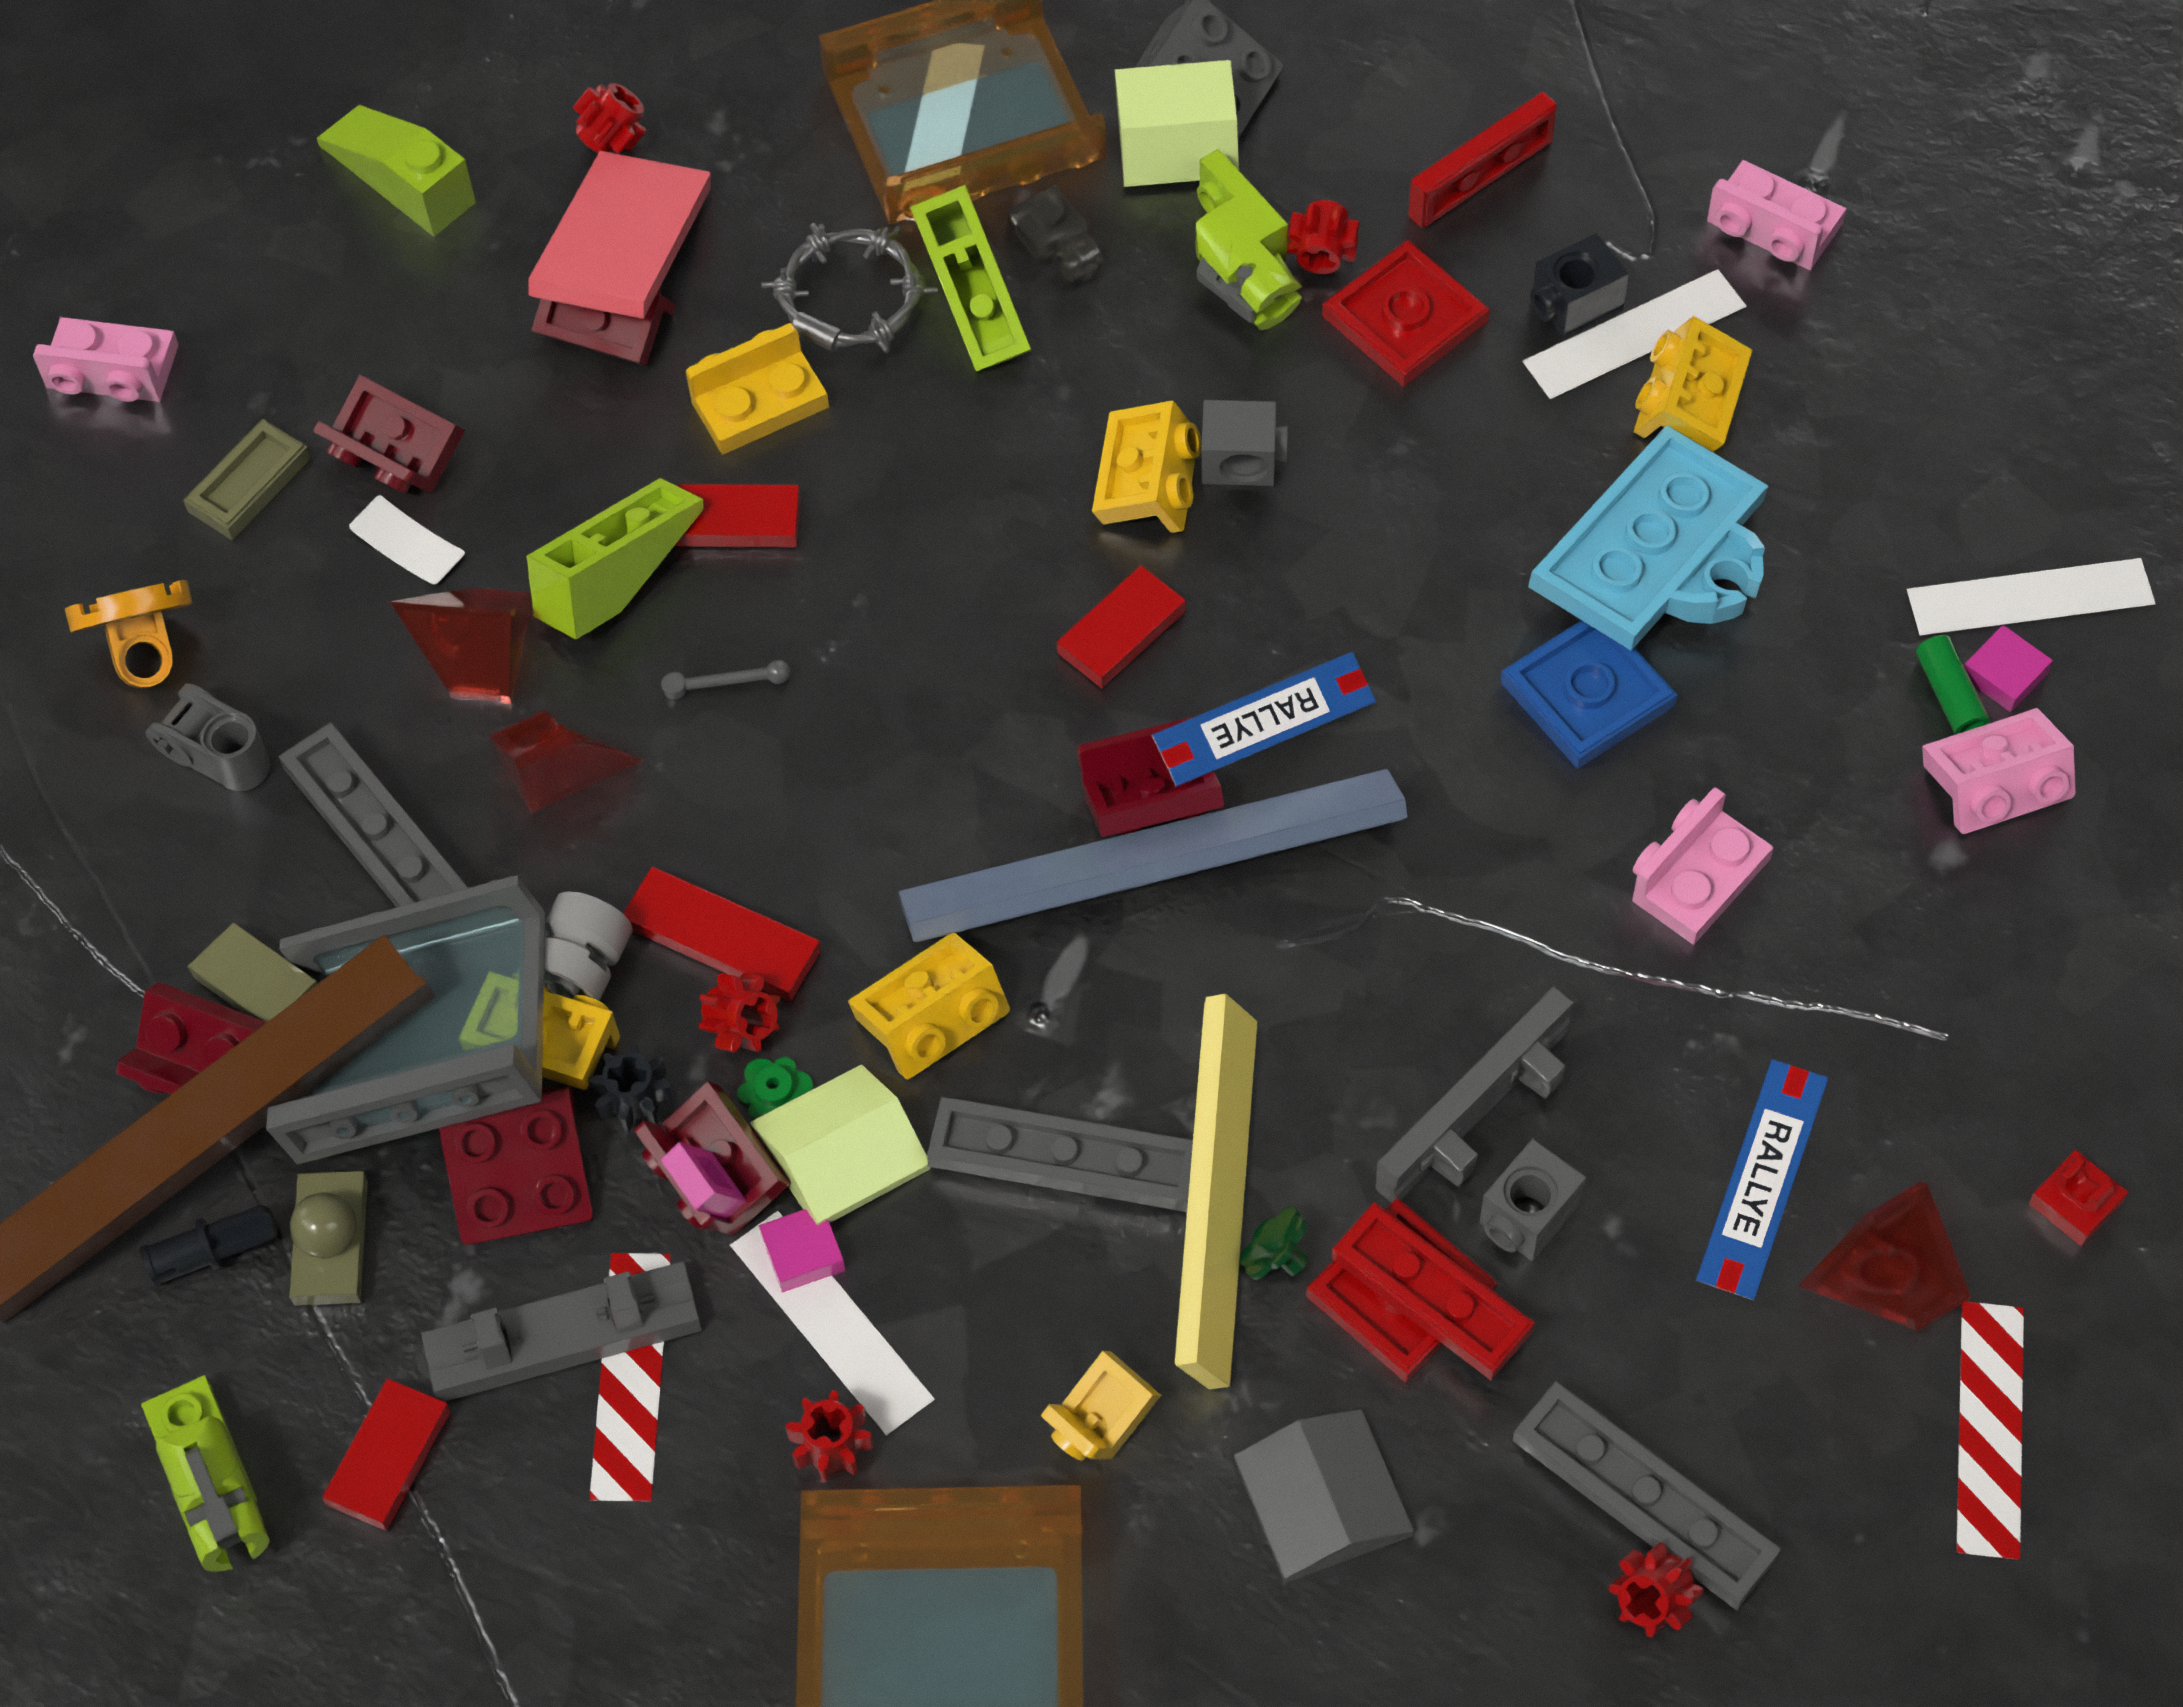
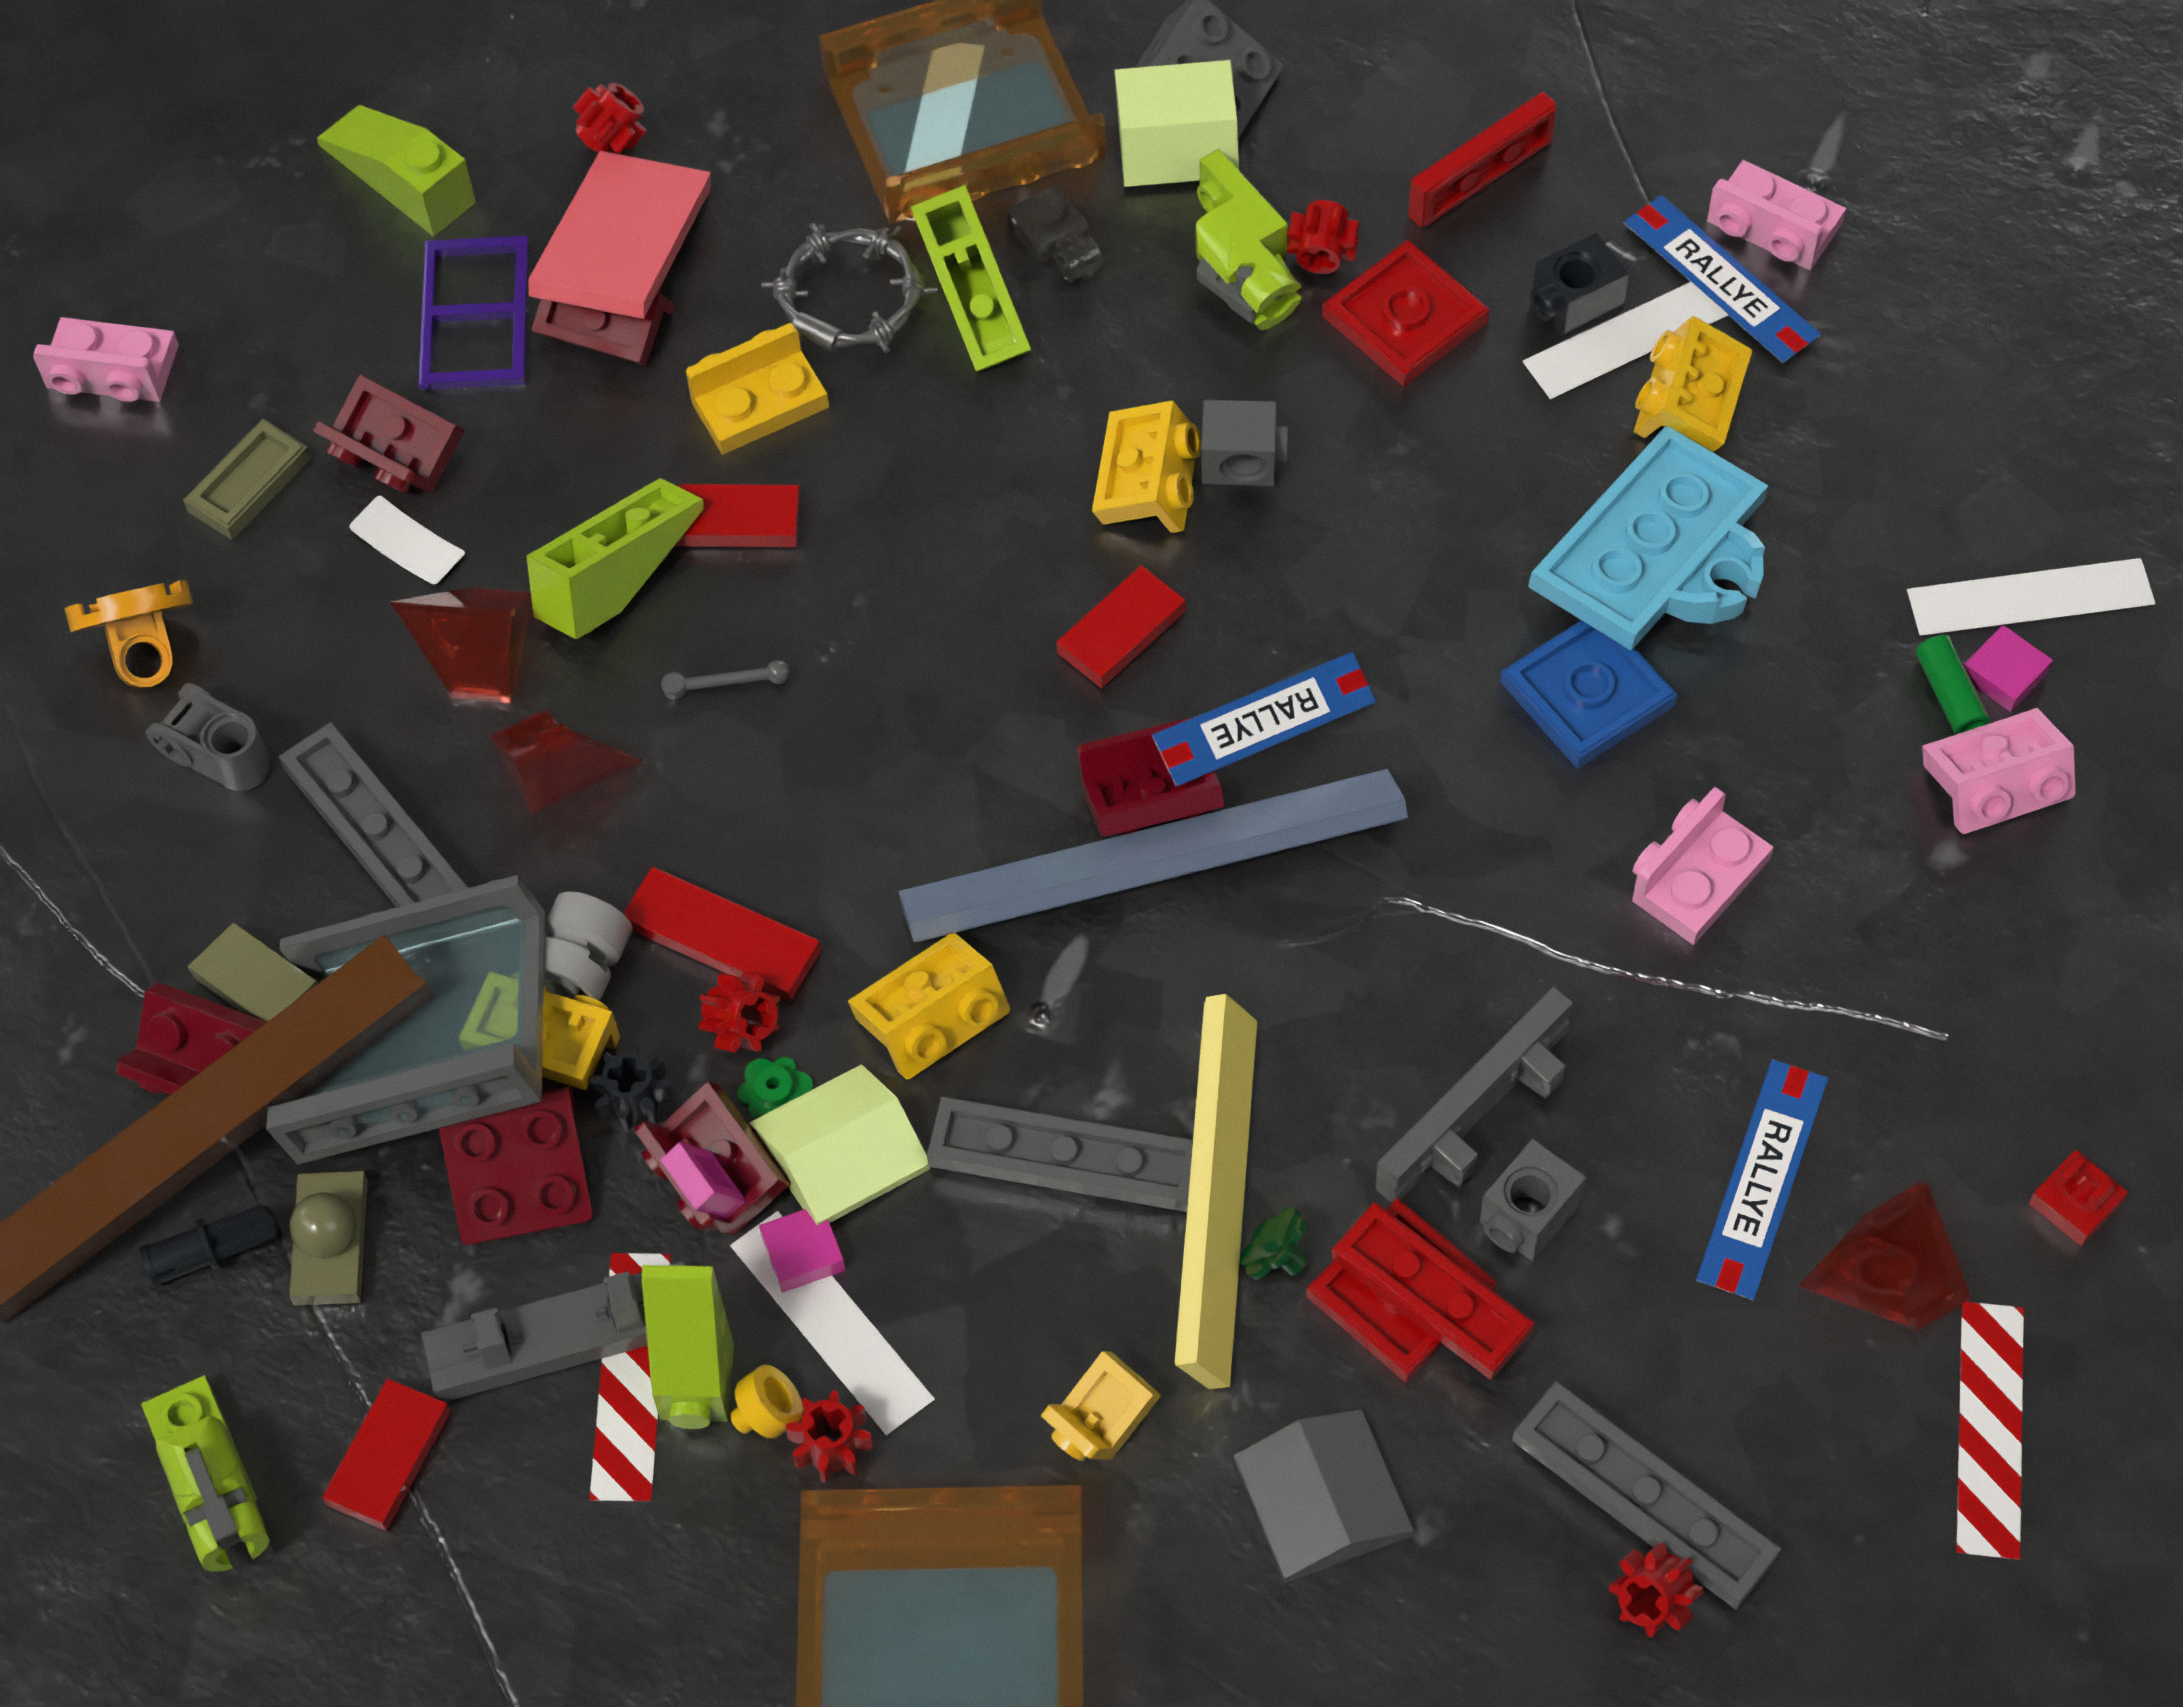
none -> dark purple window [418,236,530,391]
none -> lime slope [642,1265,734,1429]
none -> yellow tile [731,1365,803,1439]
none -> sticker [1623,195,1821,363]

